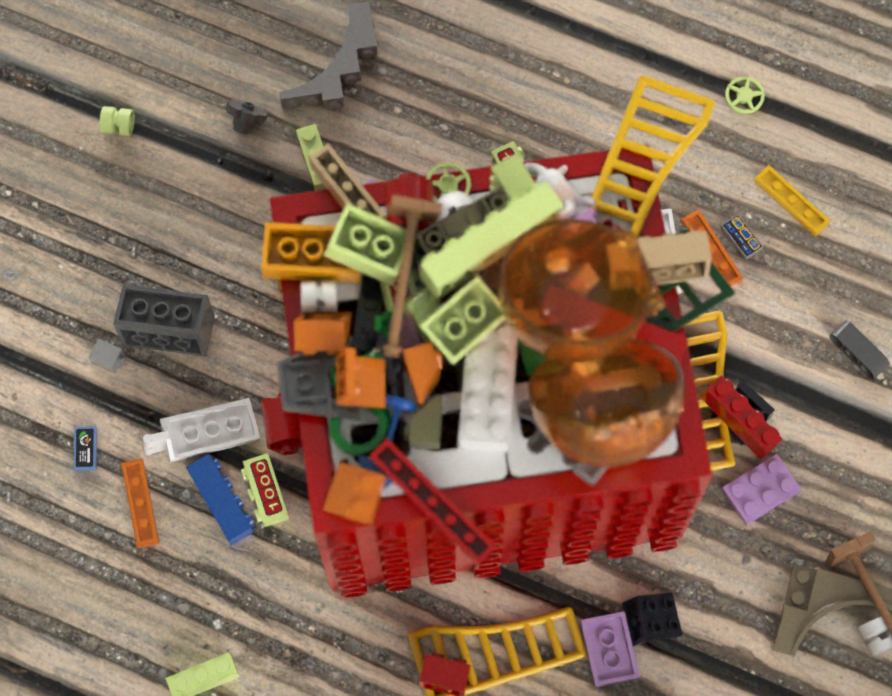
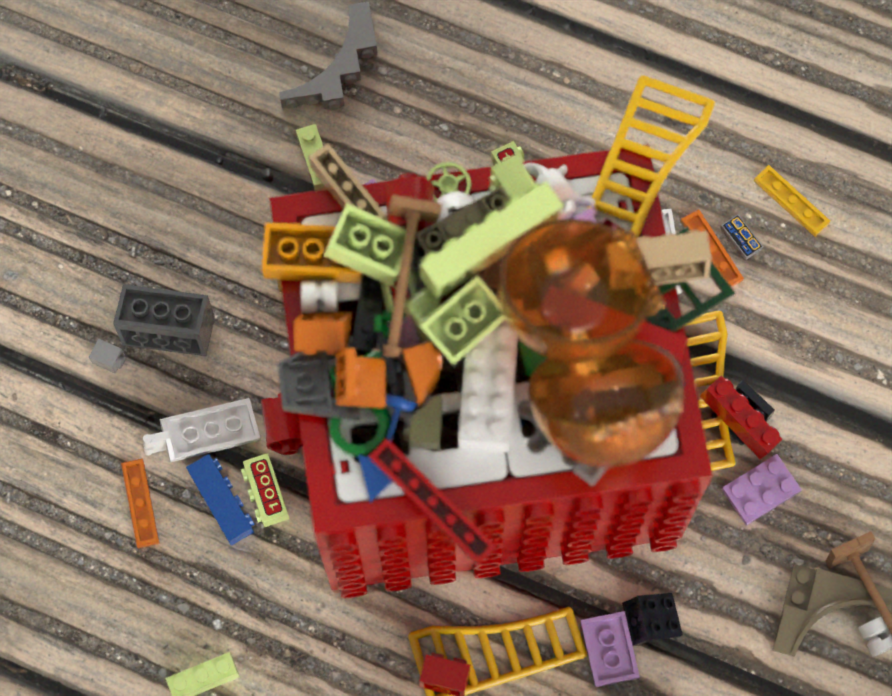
tile [74,426,97,471] -> none
yellowish green wheel [99,106,135,136] -> none
dark grey plant [225,99,268,134] -> none
orange slope [323,462,387,526] -> none
yellowish green wheel [725,77,765,114] -> none
dark grey beam [829,320,890,379] -> none

